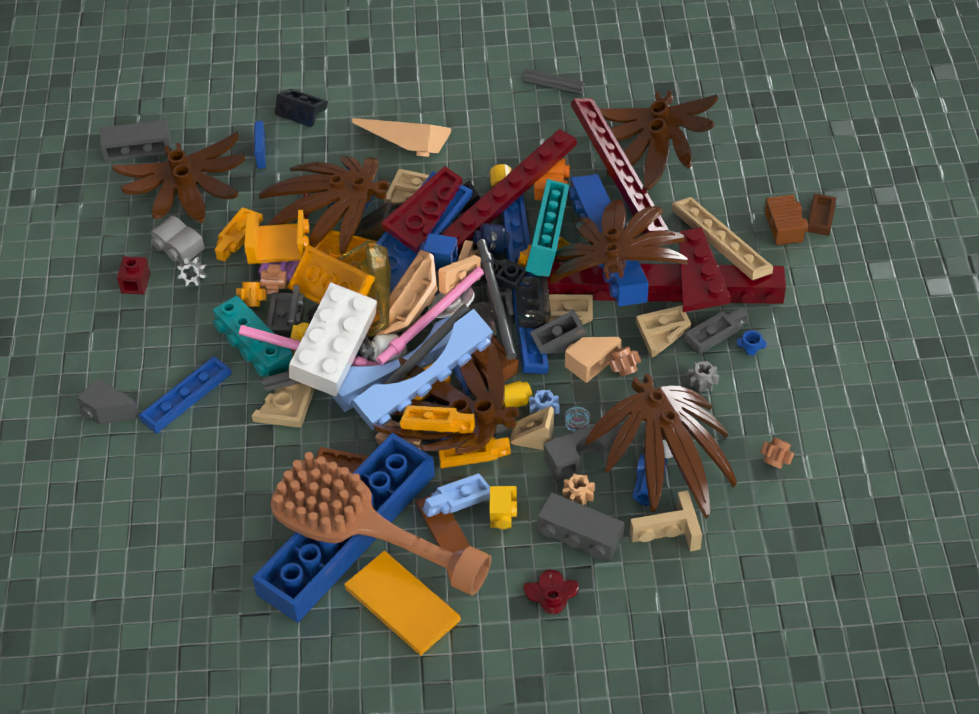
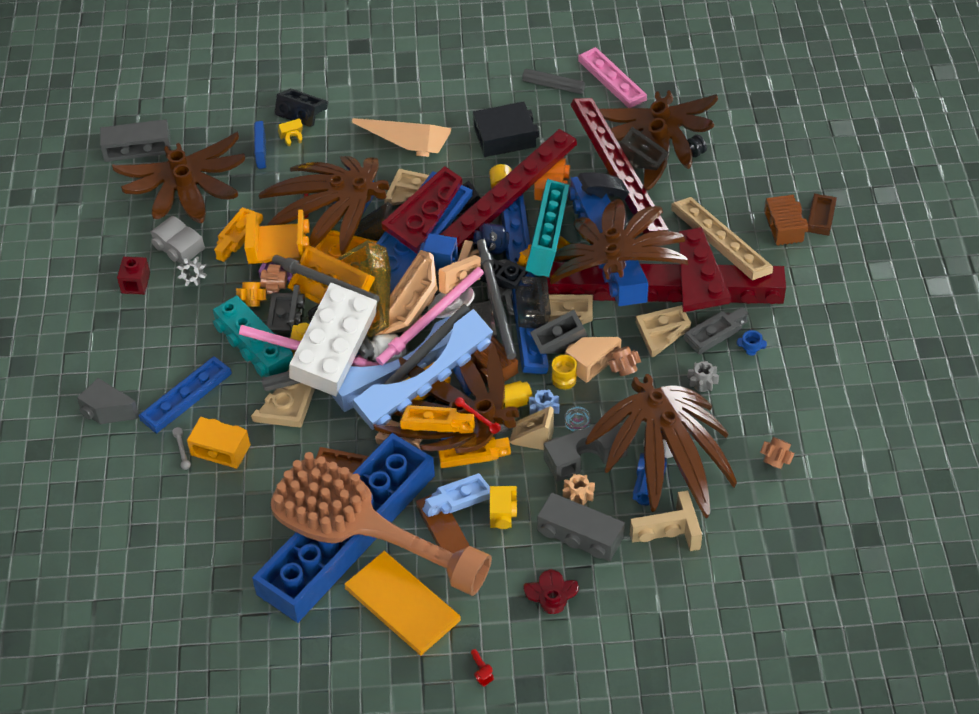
none -> light grey hinge [172,427,191,470]
none -> light orange brick [187,417,250,469]
none -> dark grey bar [272,255,380,304]
none -> yellow tile [278,118,303,146]
none -> red hinge [455,397,501,434]
none -> red hand [471,649,494,687]
none -> black brick [473,101,539,157]
none -> yellow wheel [552,355,577,390]
none -> black slope [577,172,630,200]
none -> bright pink tile [578,47,647,108]
none -> clear smoke slope [620,127,669,170]
none -> black bush [687,134,707,157]

